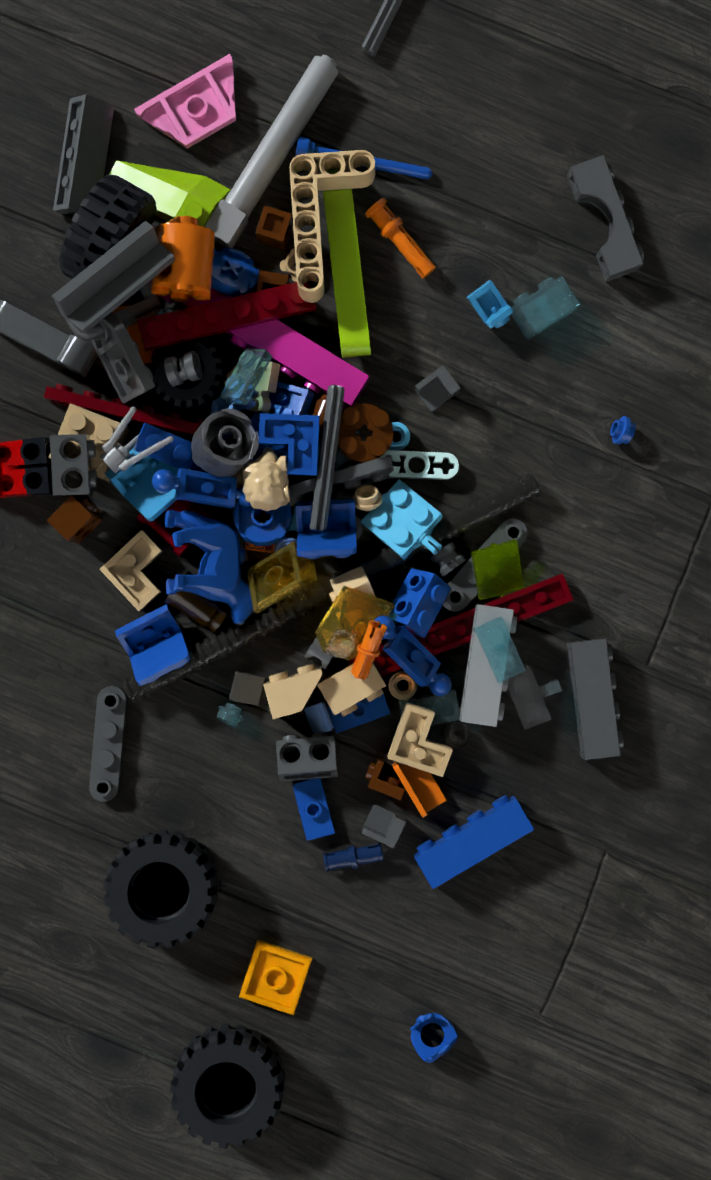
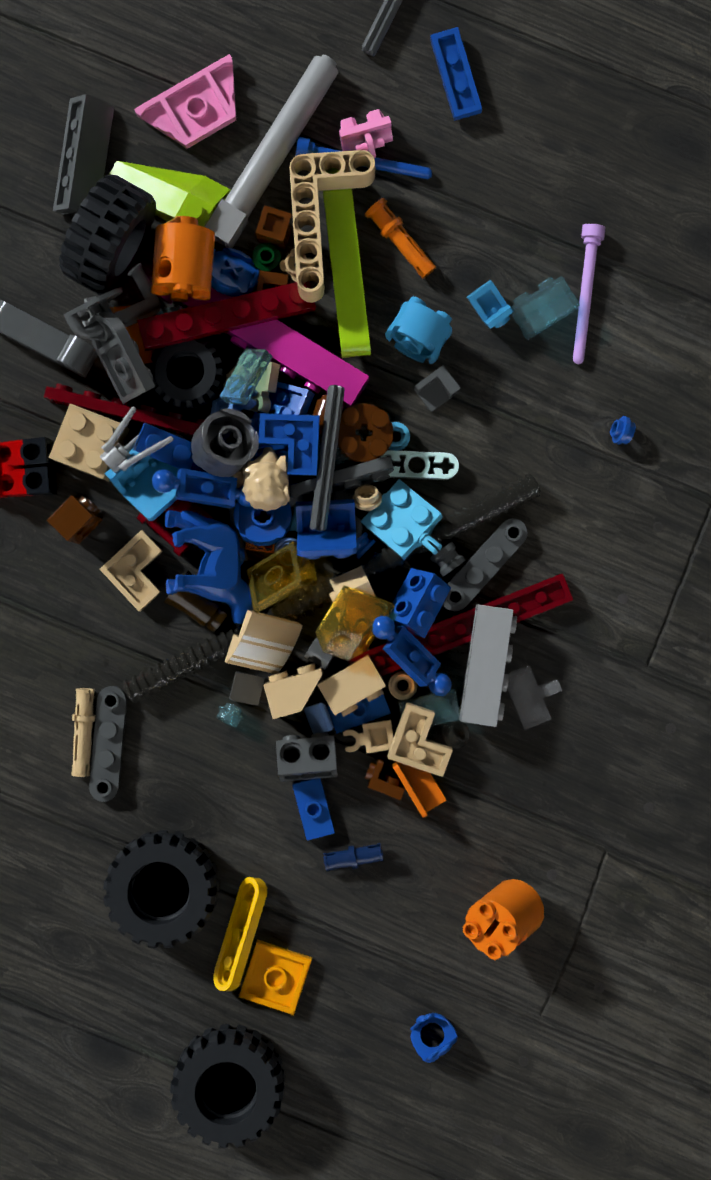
dark grey brick [50,434,97,496] -> none
dark grey panel [52,221,175,334] -> none
blue bracket [115,604,191,686] -> none
dark grey wheel [164,351,203,387] -> none
orange axle [351,620,387,680] -> none
dark grey panel [362,804,406,849] -> none
blue brick [414,795,534,889] -> none
clear neon green piece [471,539,524,600] -> none
clear light blue plate [473,616,526,683] -> none
dark grey arch [567,155,644,282] -> none
dark grey brick [567,638,624,760] -> none
none -> tan pin [71,688,96,777]
none -> yellow plate [213,877,267,991]
none -> tan slope [224,610,303,674]
none -> dark green plate [252,243,281,272]
none -> bright pink hips [339,109,393,158]
none -> tan plate [343,719,394,753]
none -> blue bush [356,532,376,560]
none -> dark azure brick [385,296,452,364]
none -> blue plate [430,27,482,121]
none -> orange cylinder [463,879,544,960]
none -> lavender piece [573,224,606,364]

